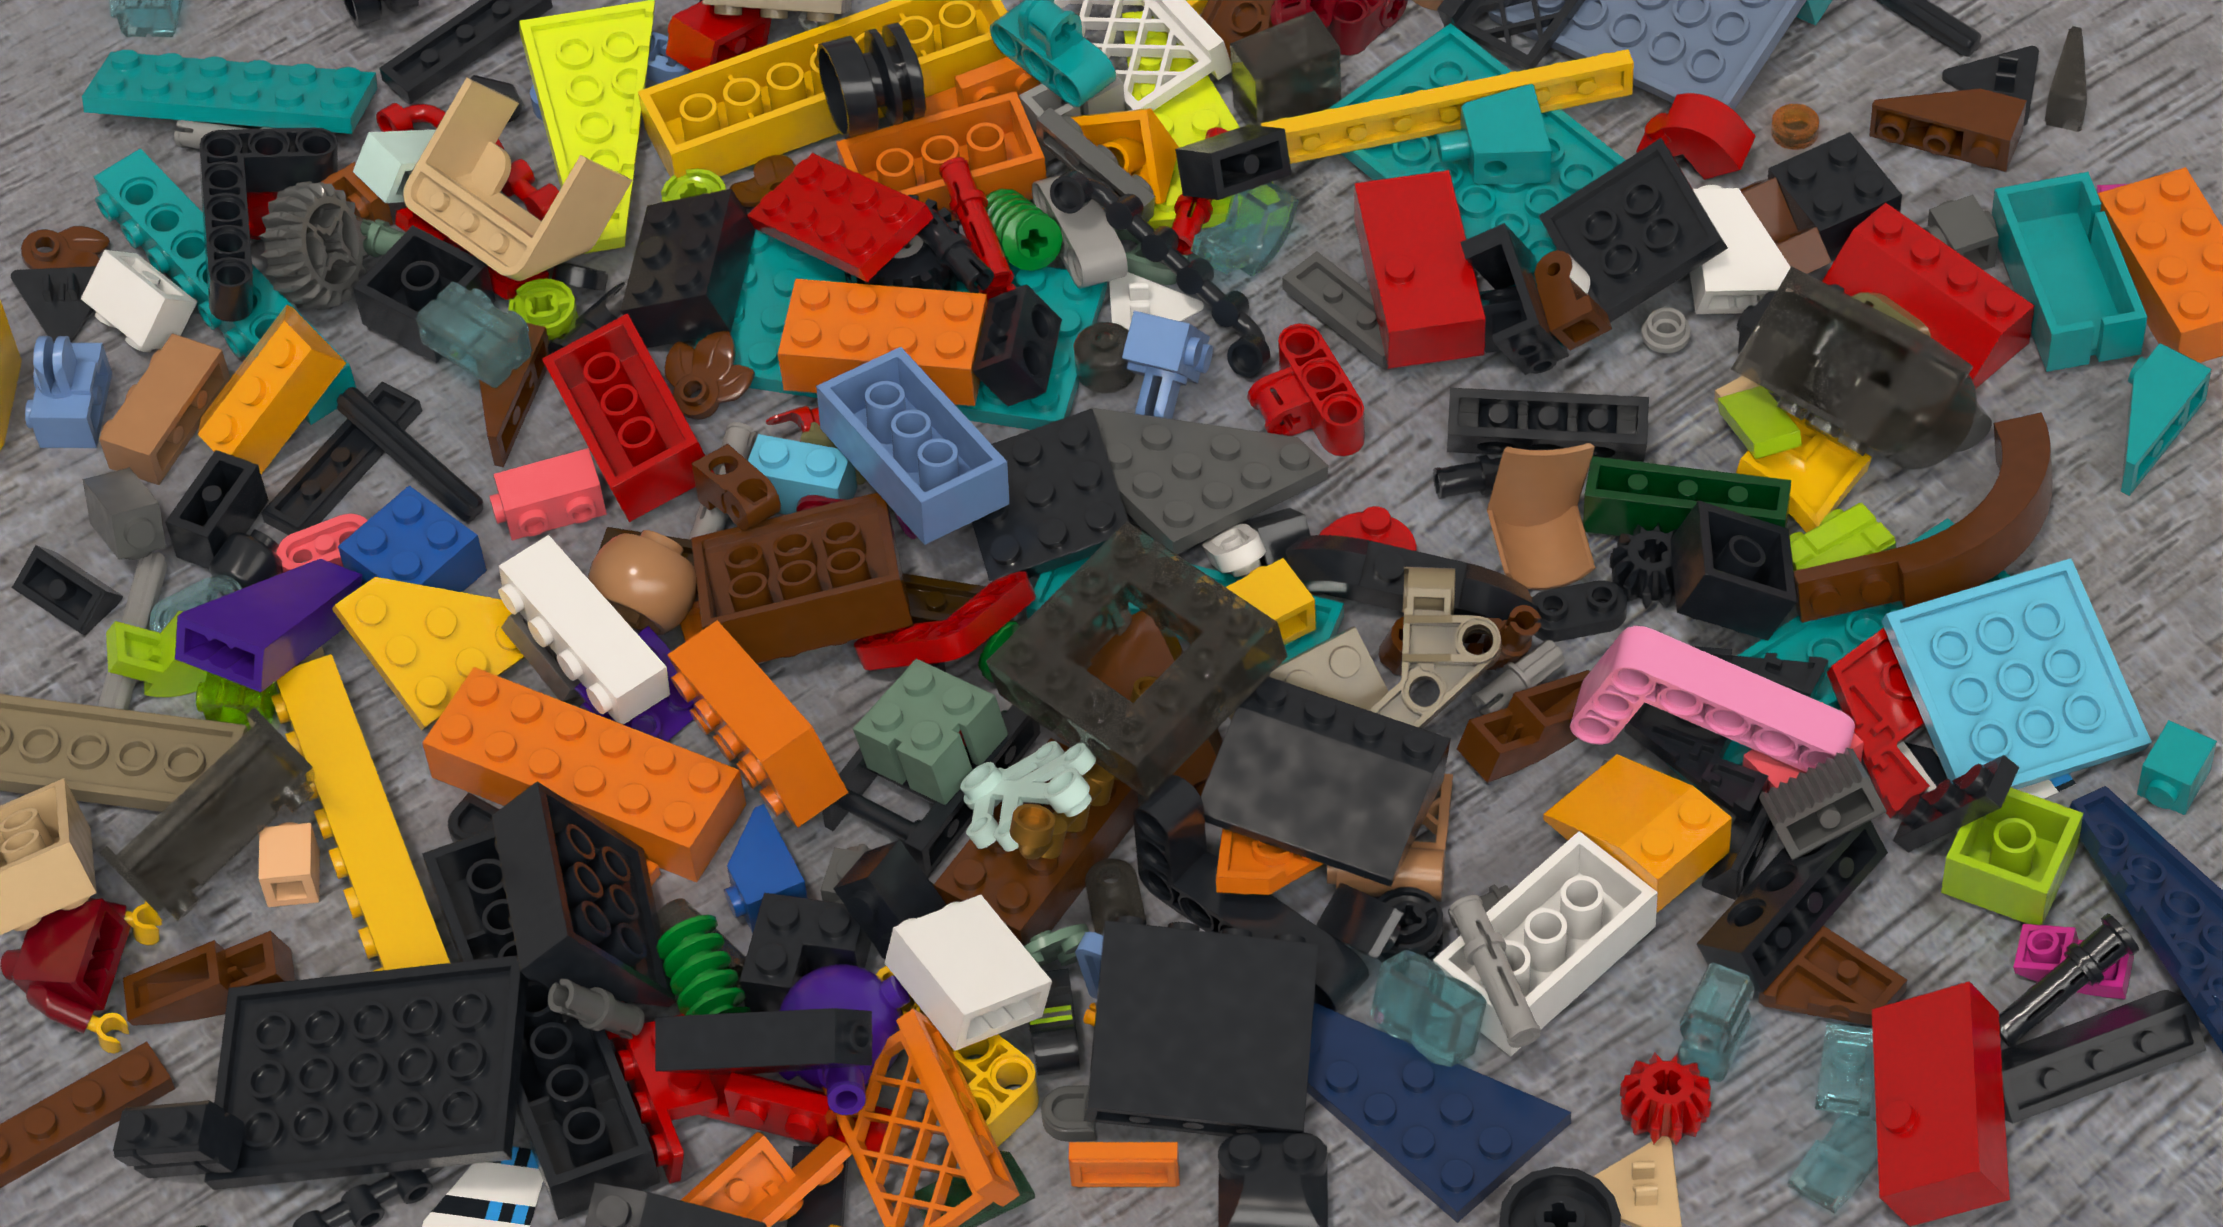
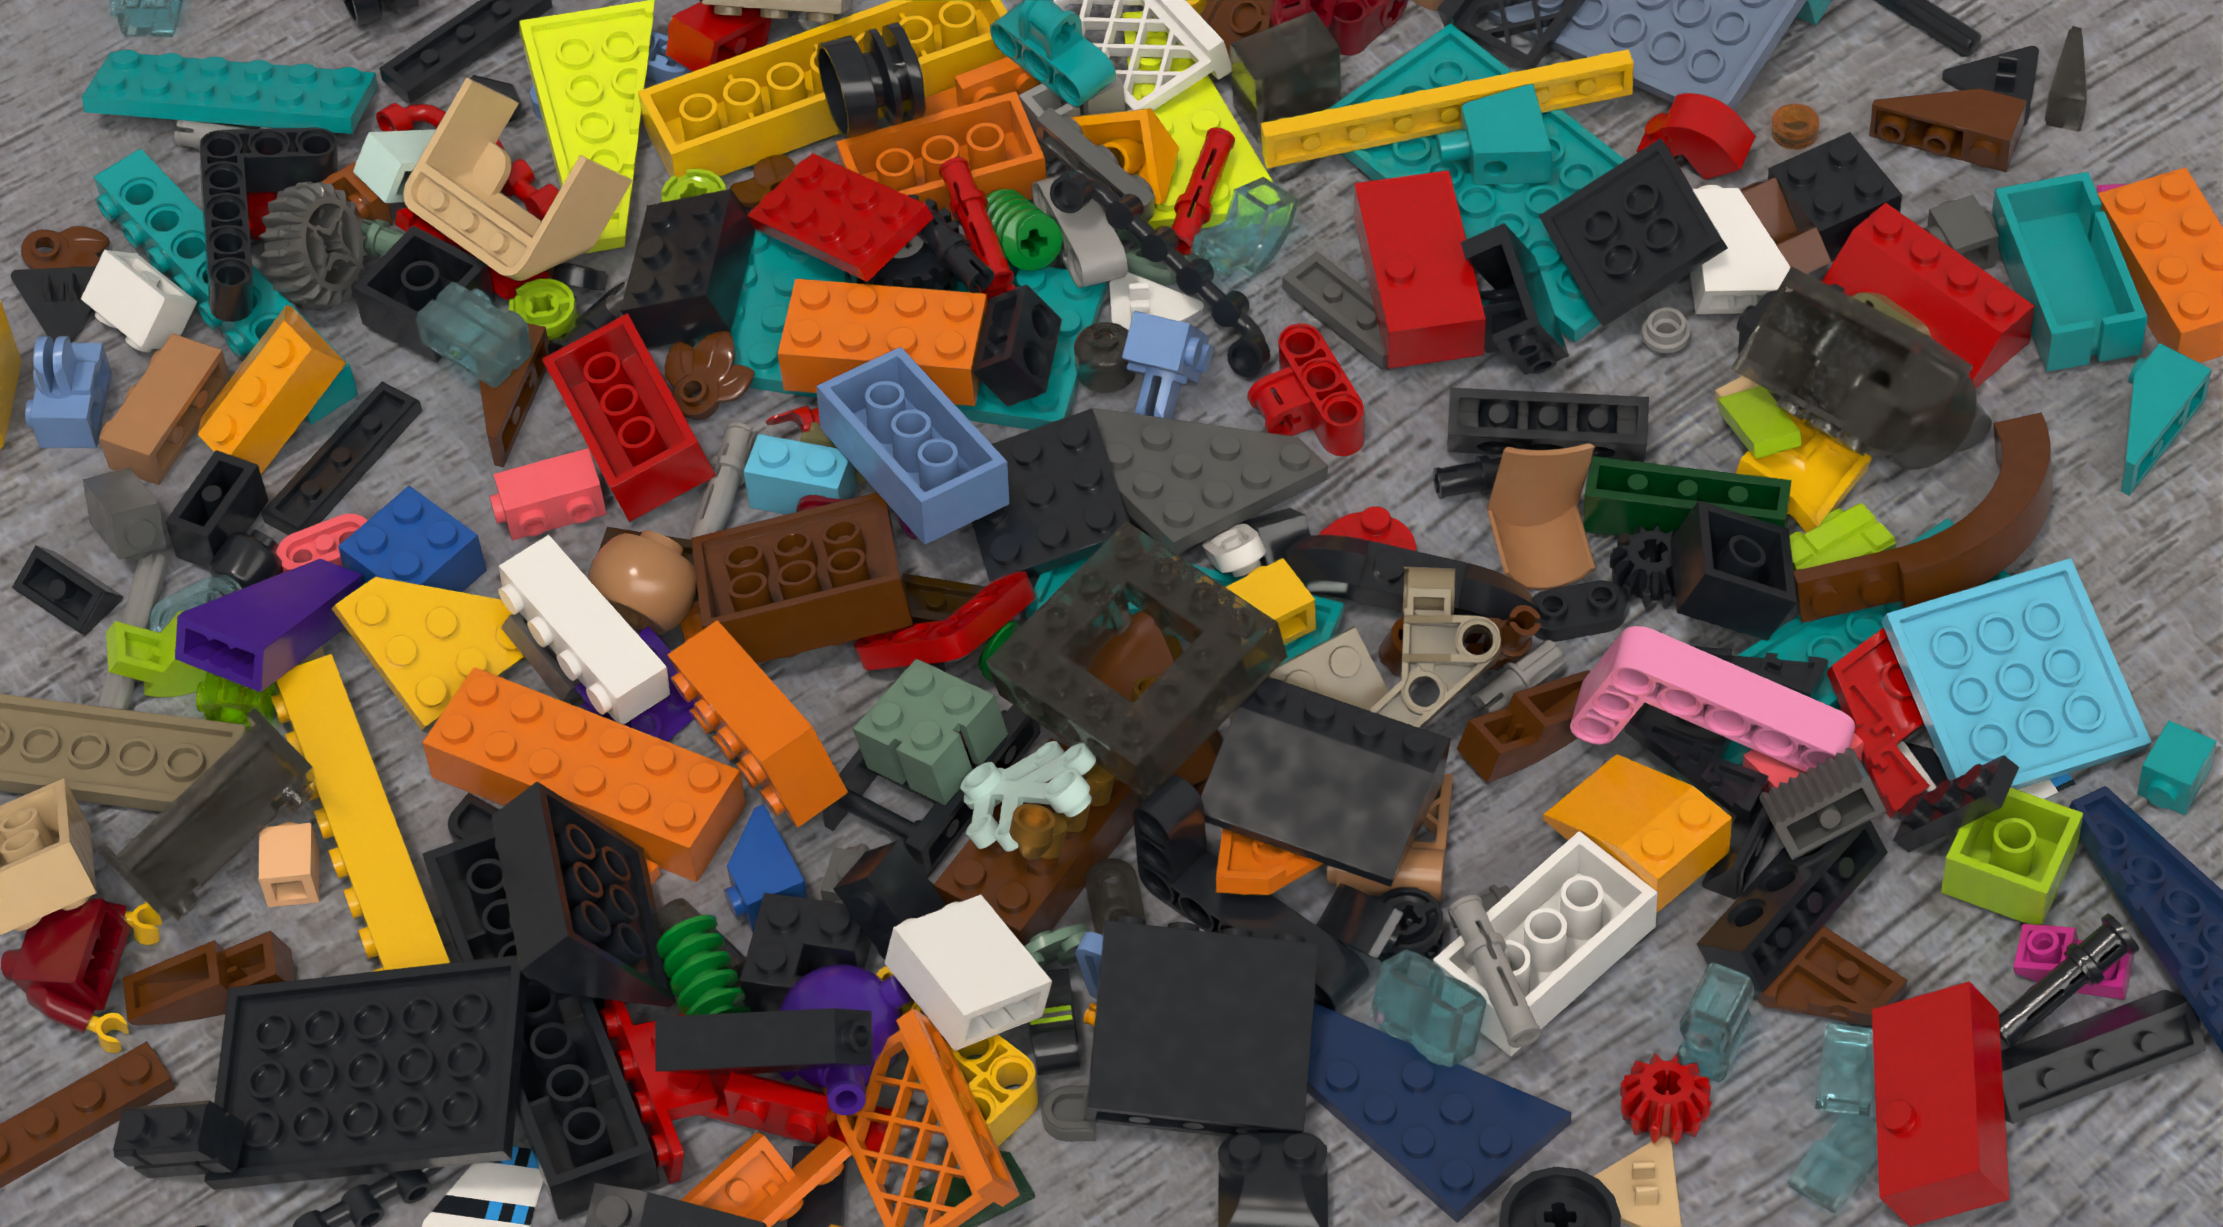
black axle [336,387,483,522] -> none
dark grey pin [548,979,645,1039] -> none
reddish brown leg [692,444,781,531] -> none
orange tile [1068,1142,1180,1187] -> none
black brick [1175,125,1292,200] -> none
reddish brown leg [1535,250,1612,351] -> none

